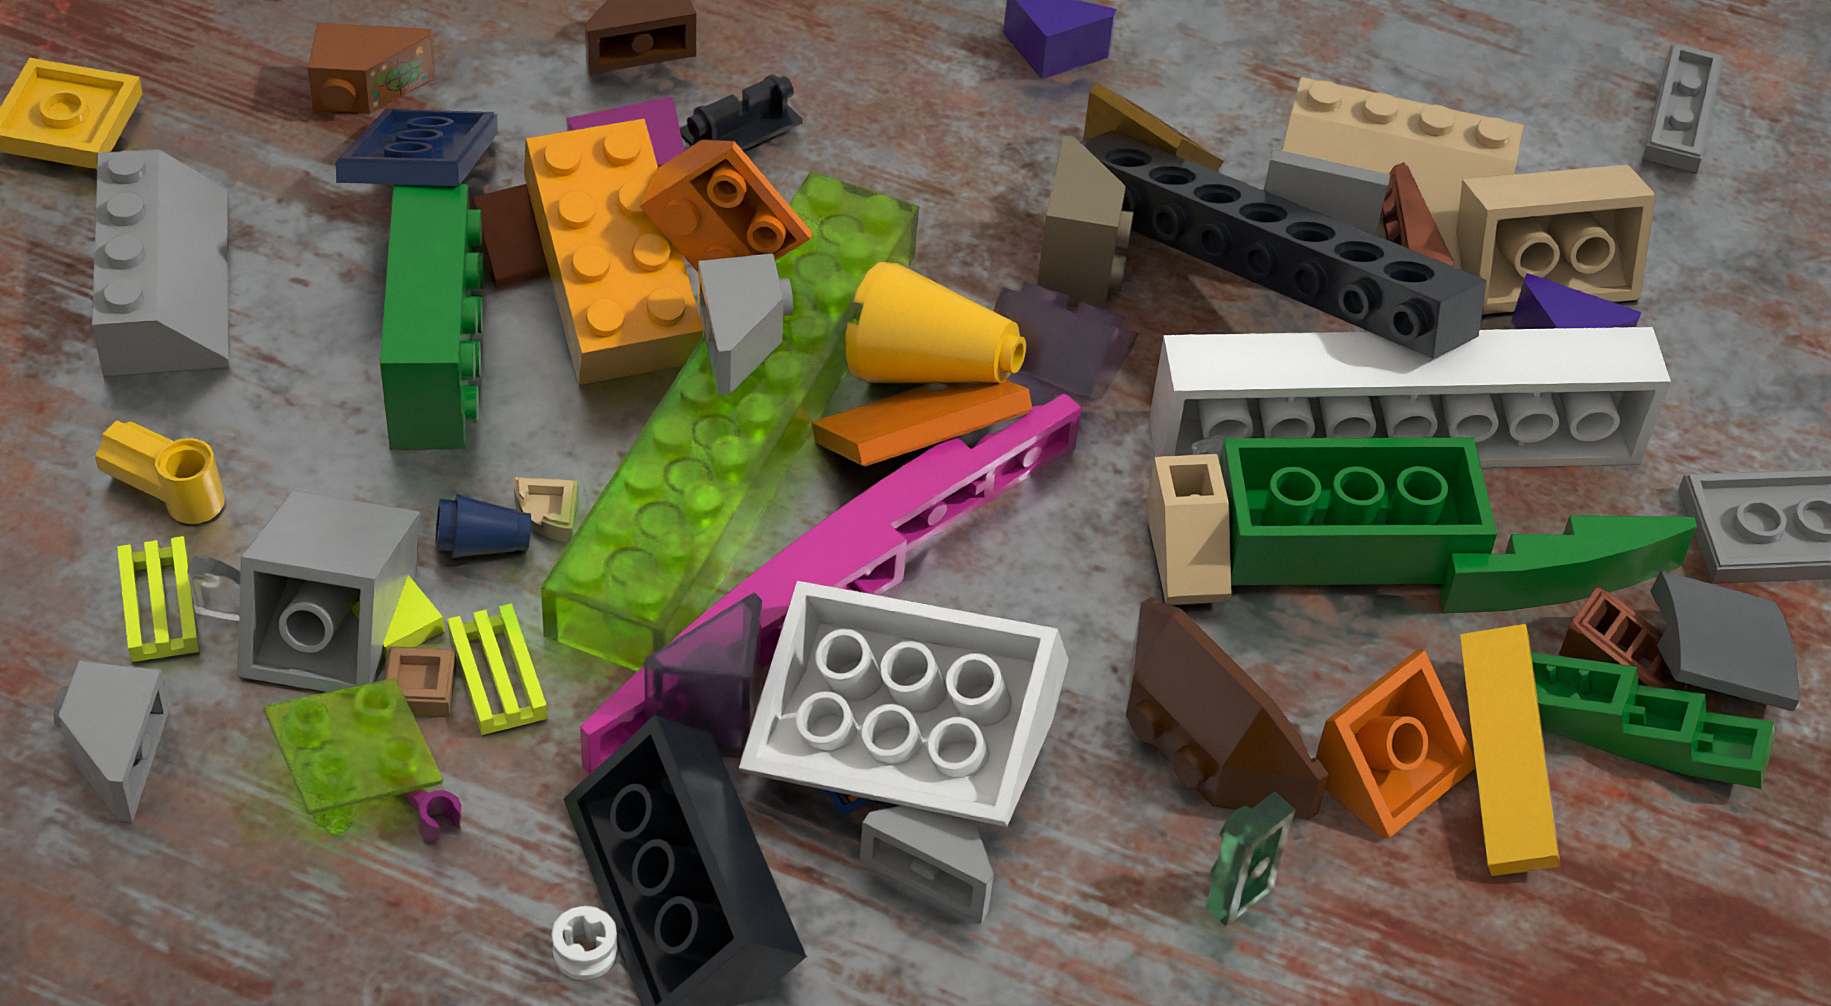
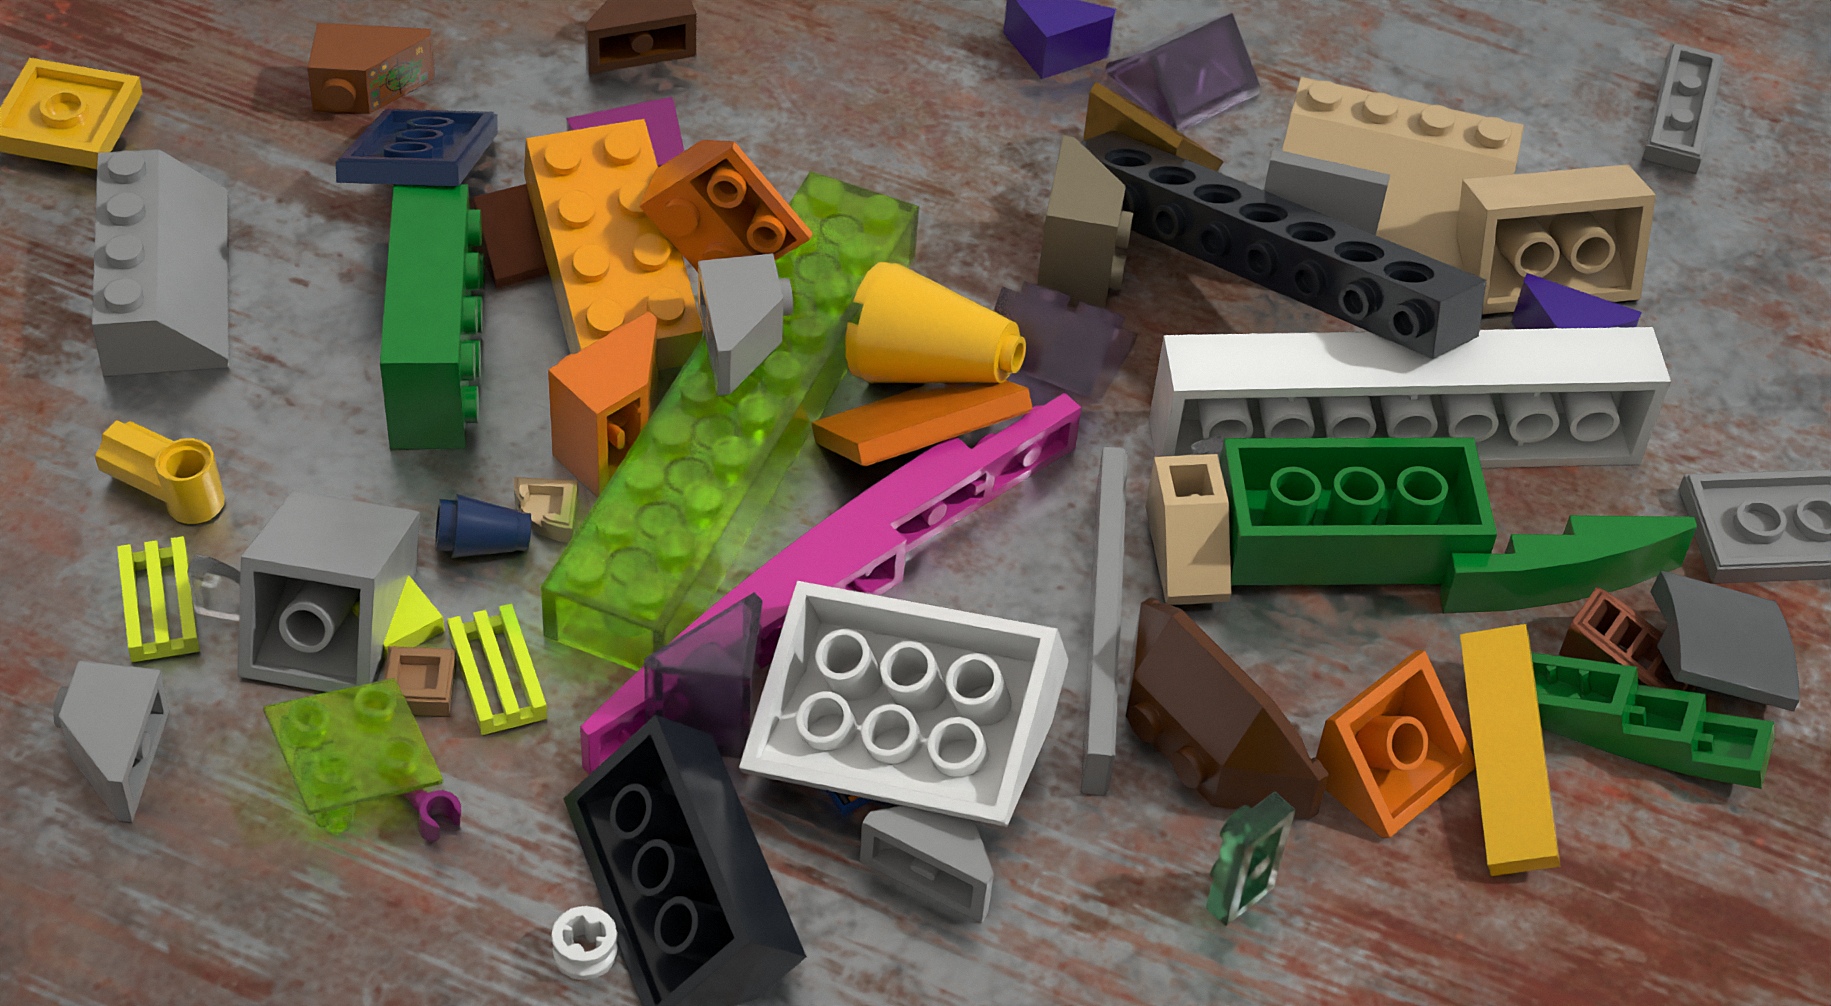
black hinge [680,74,803,151] -> none
copper slope [1382,162,1454,266] -> none
none -> orange slope [548,311,658,499]
none -> light grey tile [1081,446,1128,795]
none -> clear purple slope [1105,13,1260,132]

